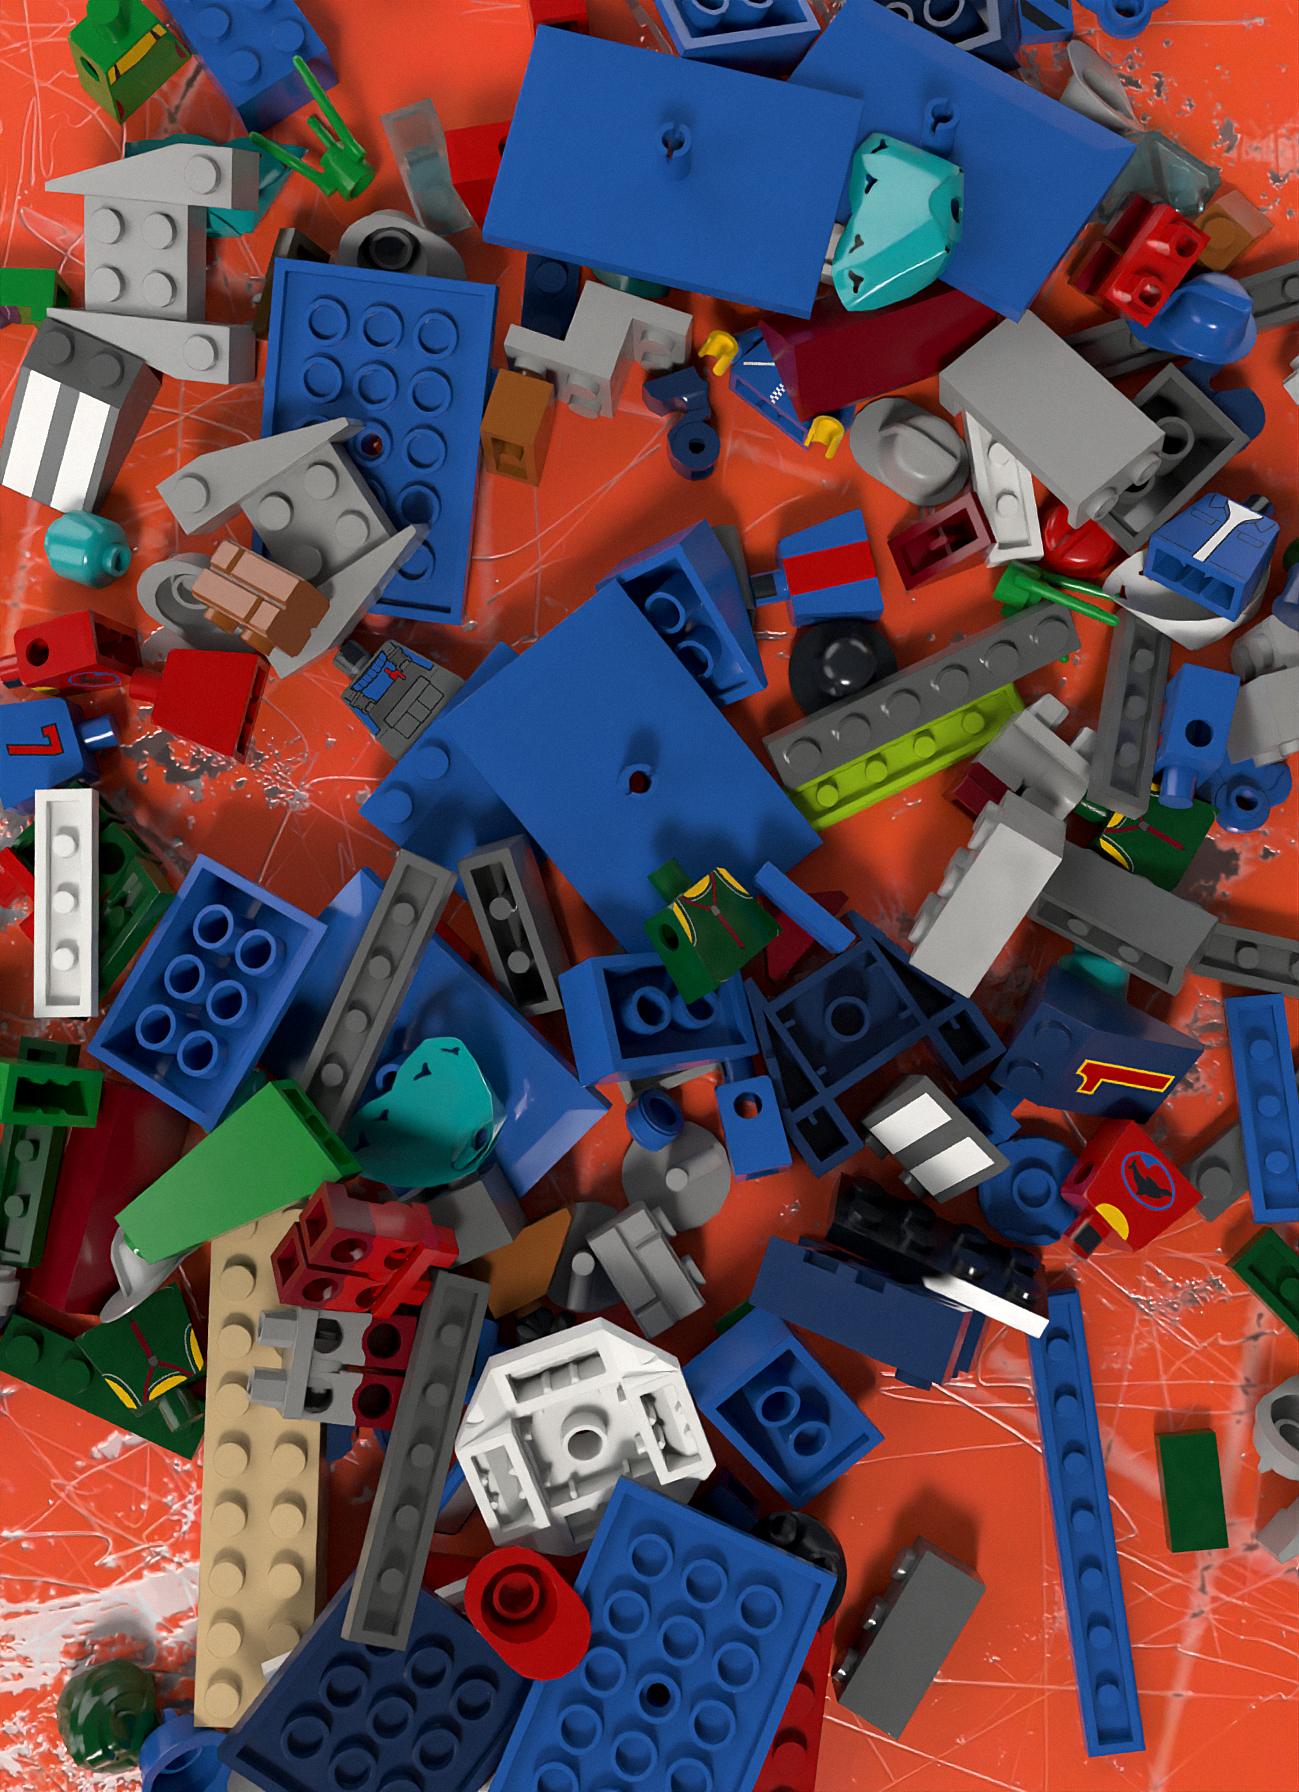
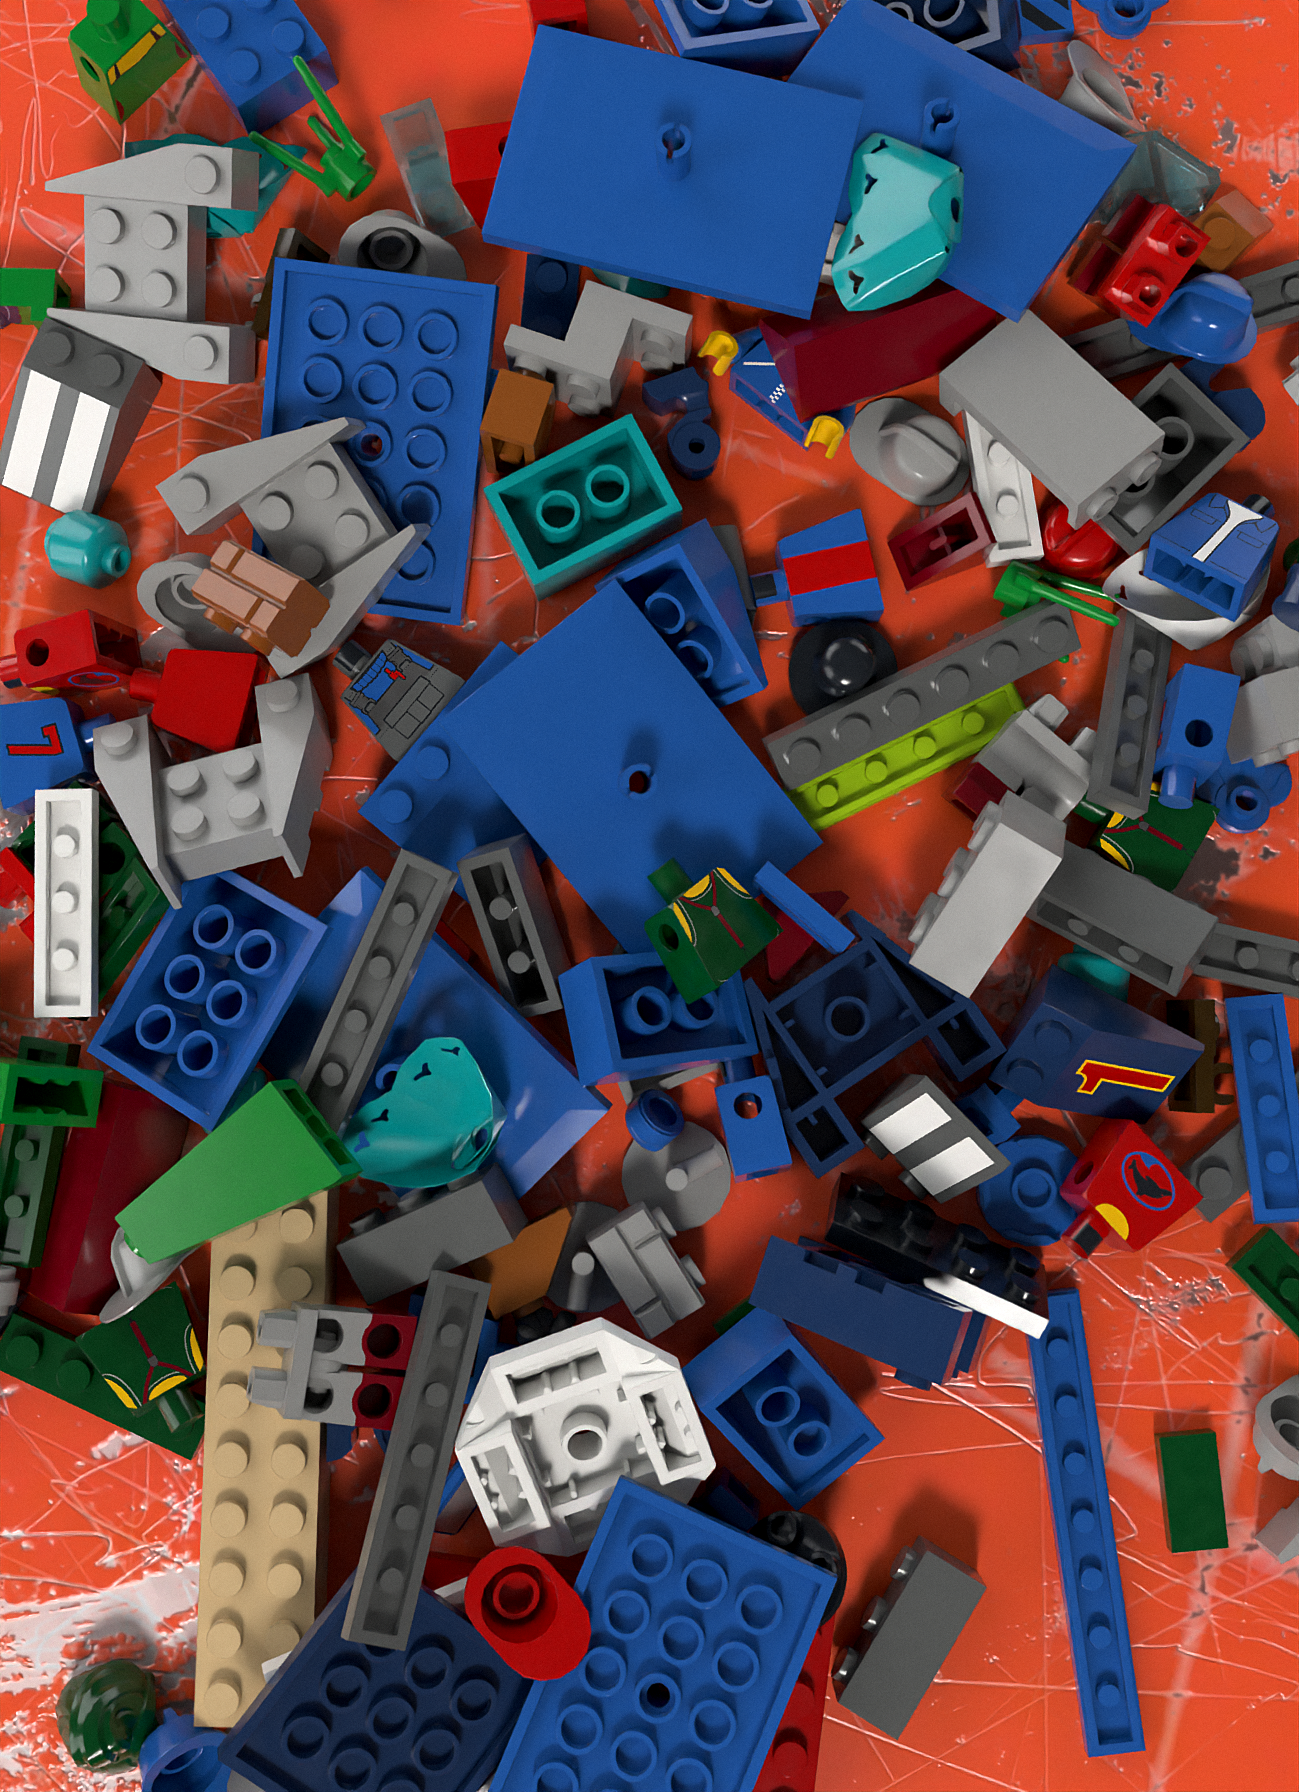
hips [270,1180,459,1319] -> none
none -> light grey wedge [93,673,333,909]
none -> teal brick [483,413,683,602]
none -> dark brown plate [1166,999,1234,1113]

